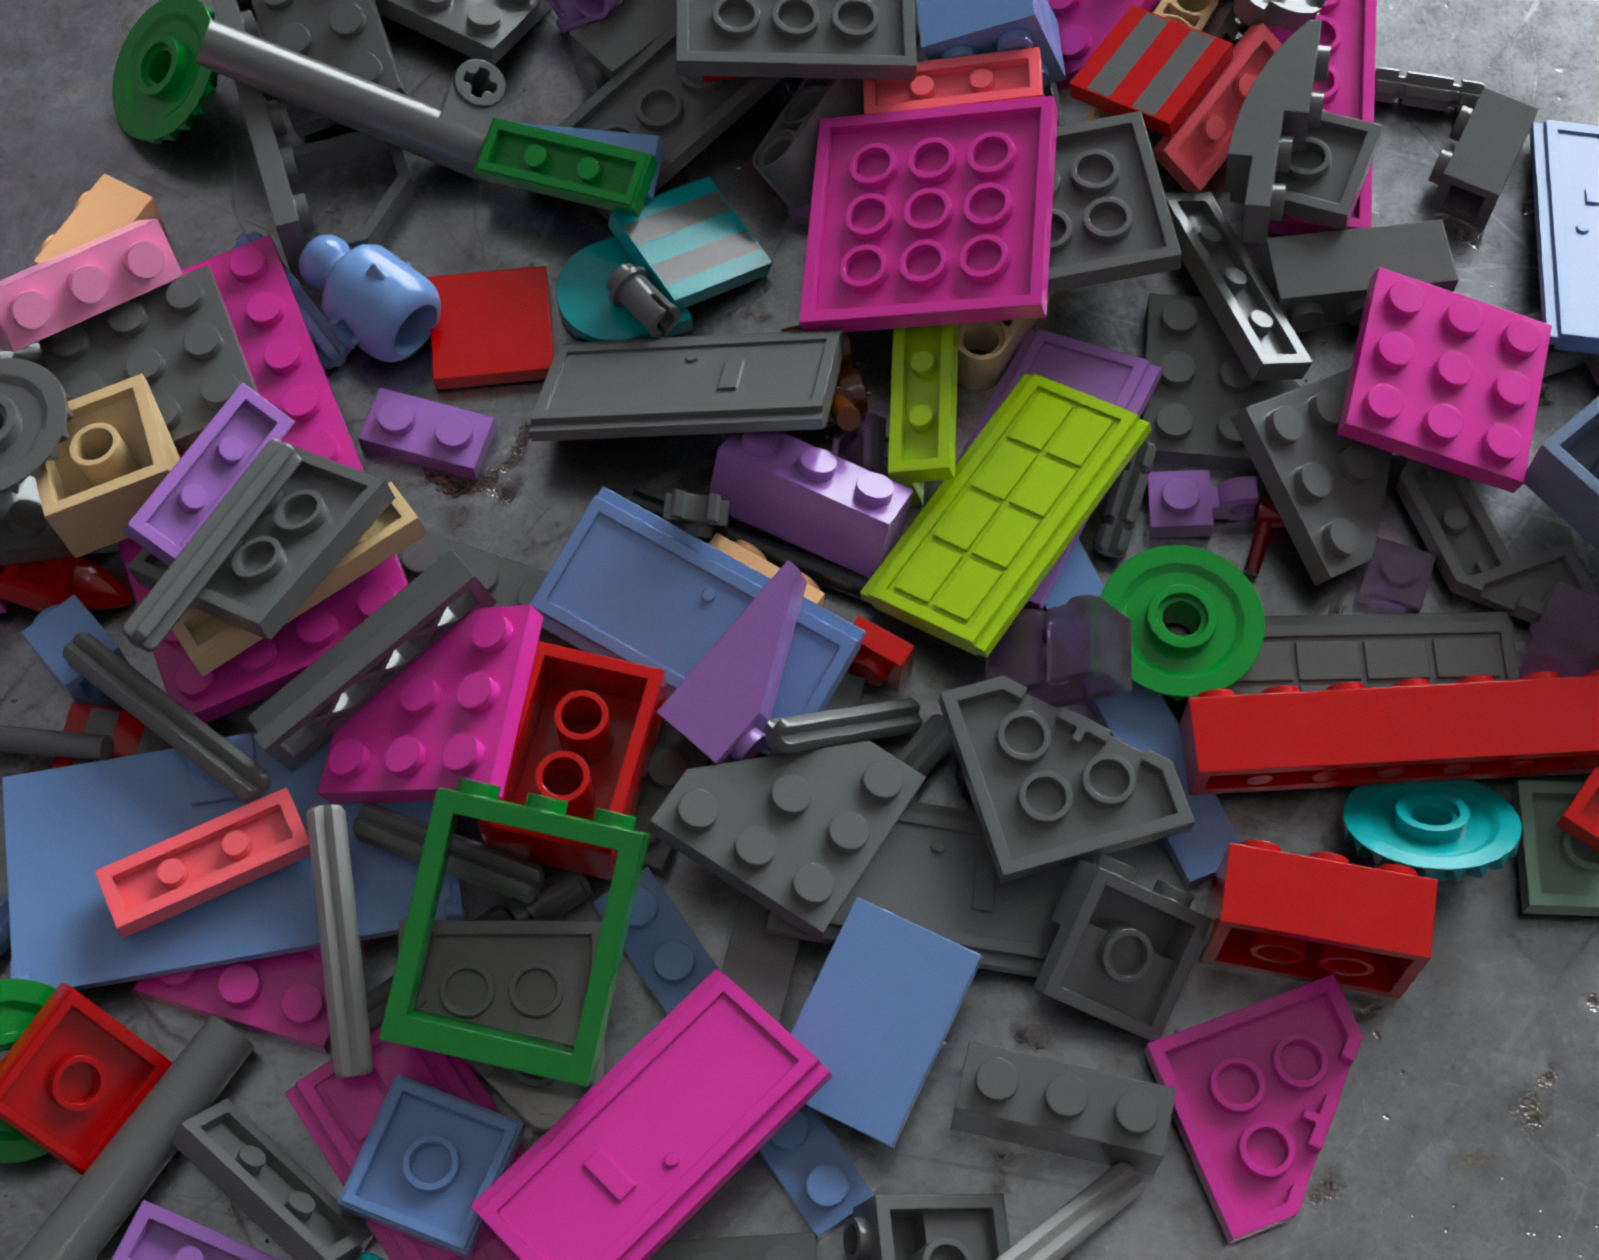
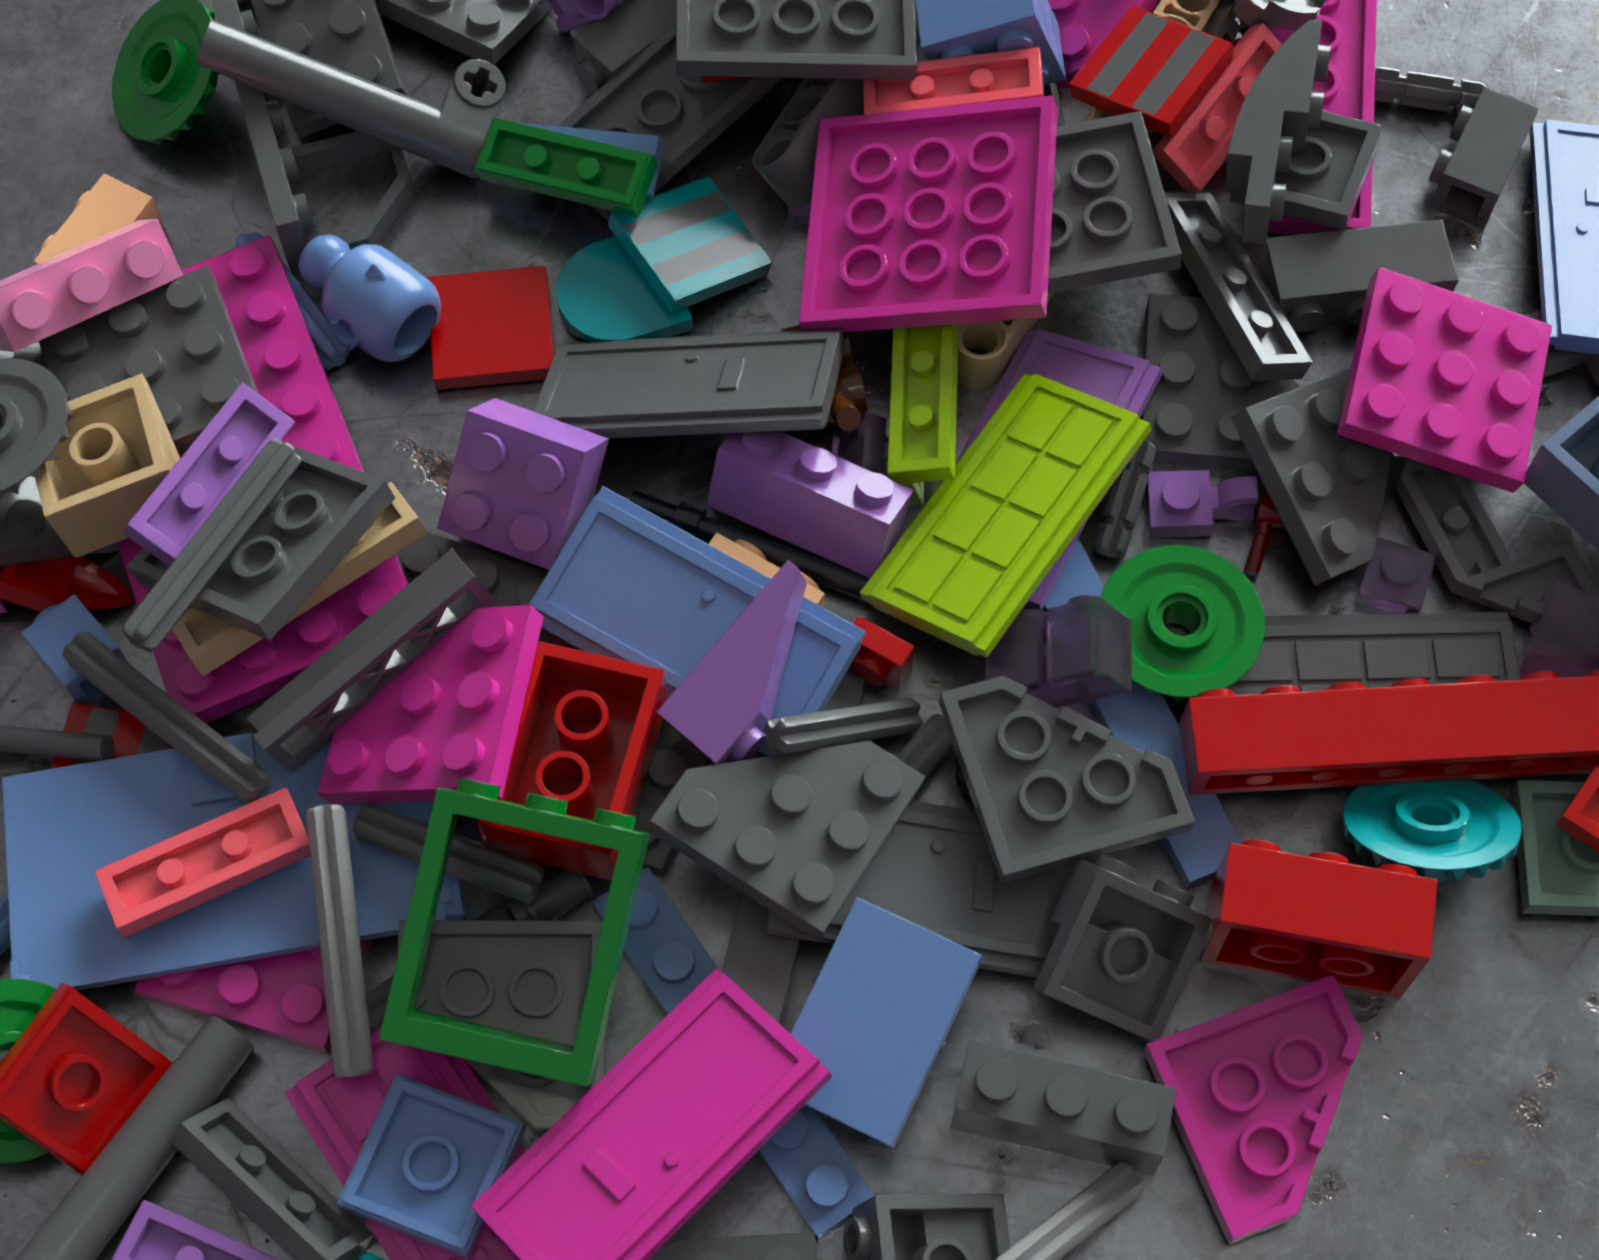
medium lavender plate [358,387,497,481] -> none
dark grey pin [606,263,681,338] -> none
dark grey plate [663,489,730,541] -> none
none -> medium lavender brick [437,398,609,570]

